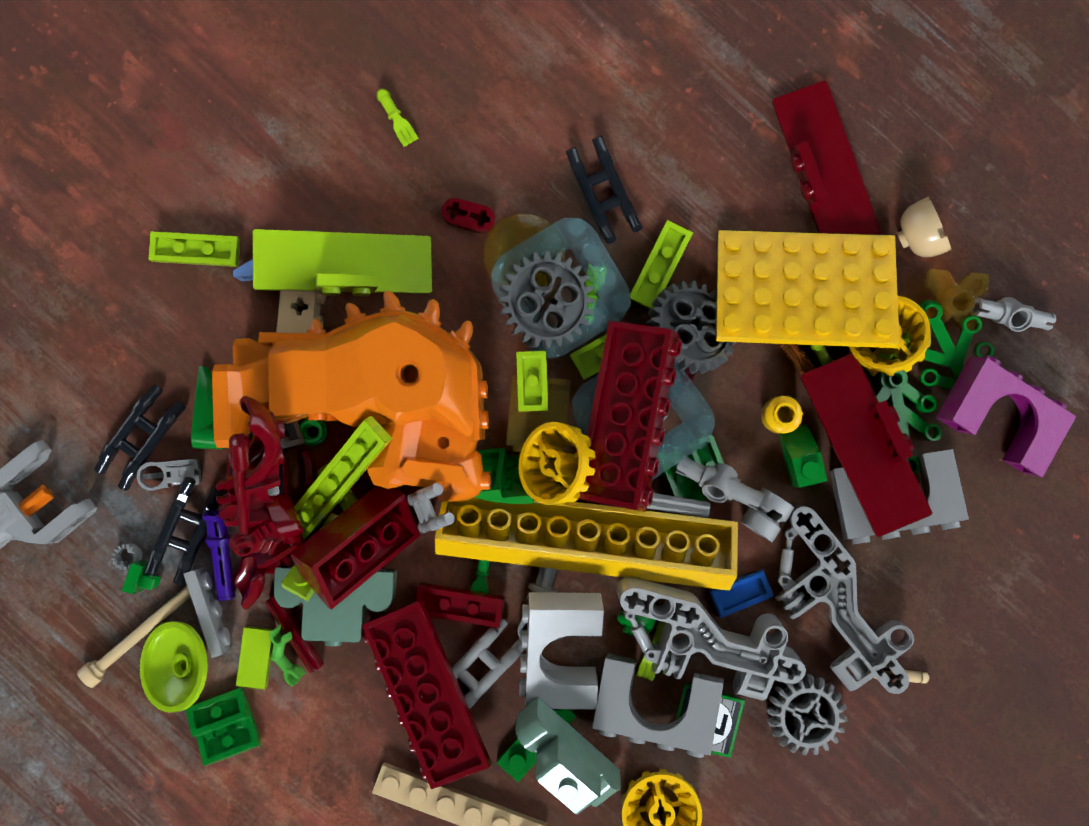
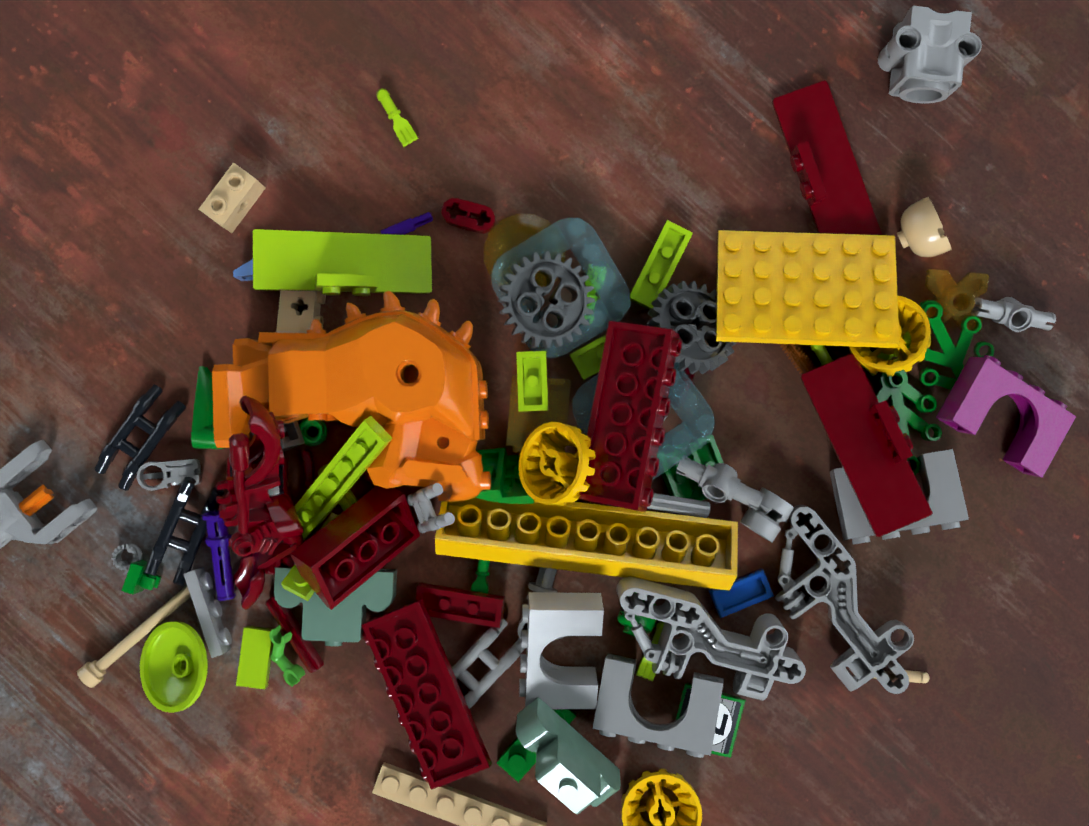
lime plate [149,231,240,267] -> none
green slope [185,688,262,766] -> none
black piece [565,135,643,244] -> none
yellow head [761,396,803,434] -> none
light grey gear [766,674,847,756] -> none
green slope [778,424,828,488] -> none
none -> tan brick [198,162,266,233]
none -> dark purple pin [380,212,433,235]
none -> light grey piece [877,6,982,104]

